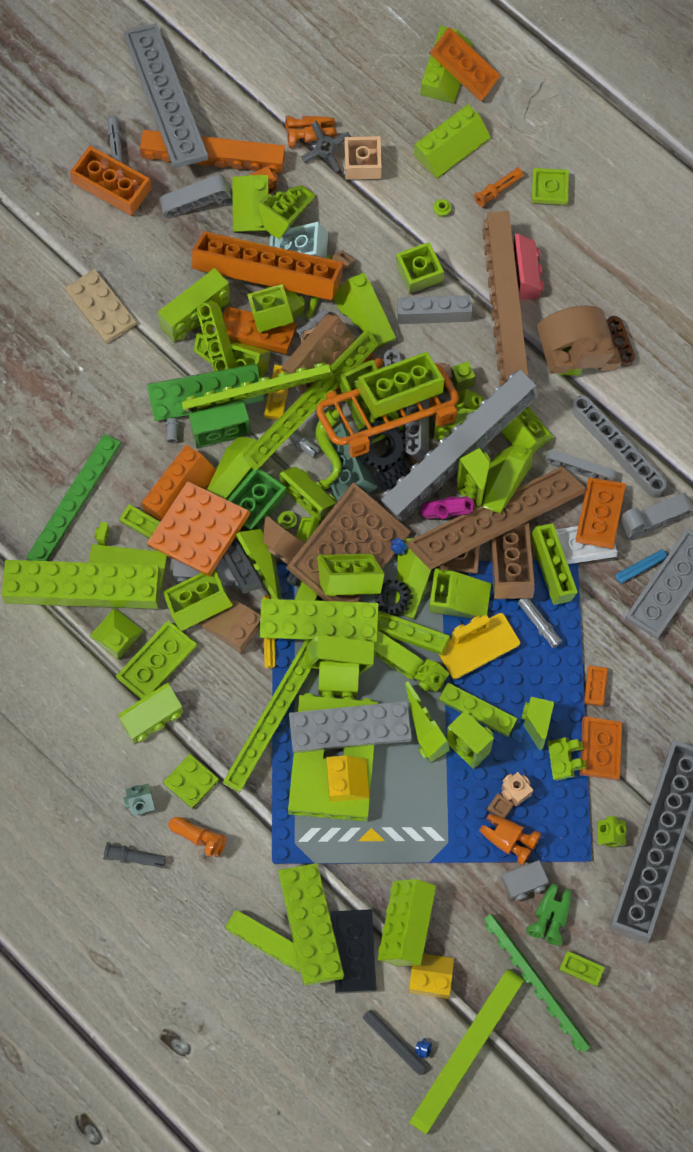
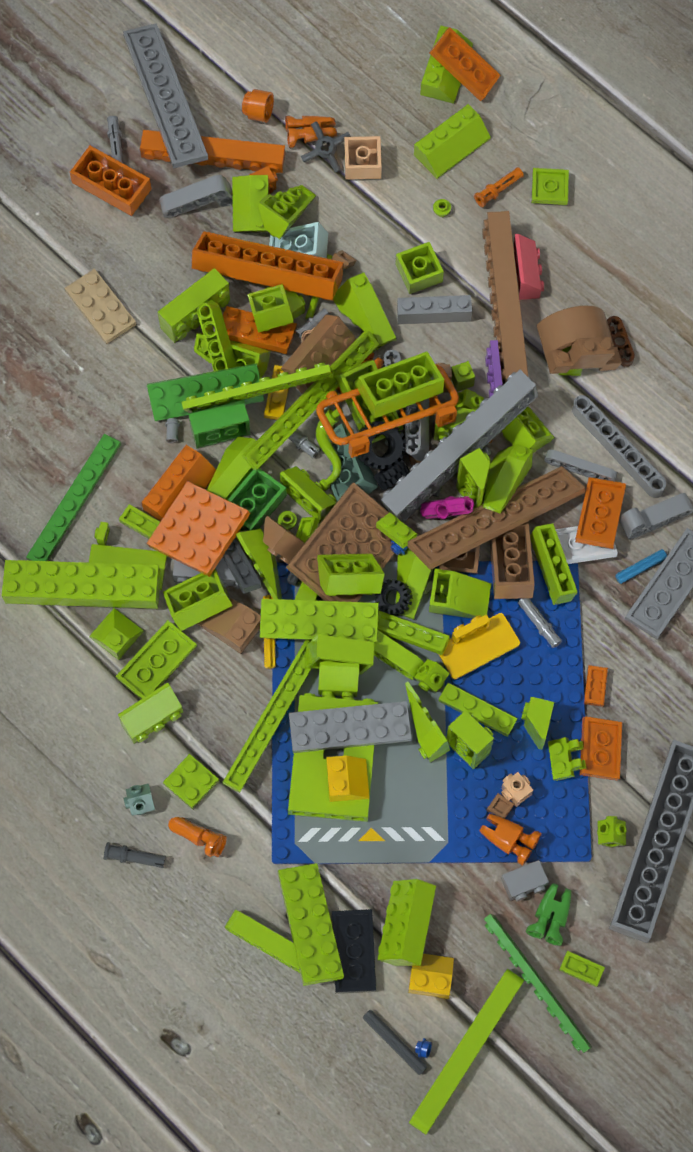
none -> orange piece [242,89,274,123]
none -> lime plate [376,512,417,548]
none -> medium lavender plate [485,340,503,398]

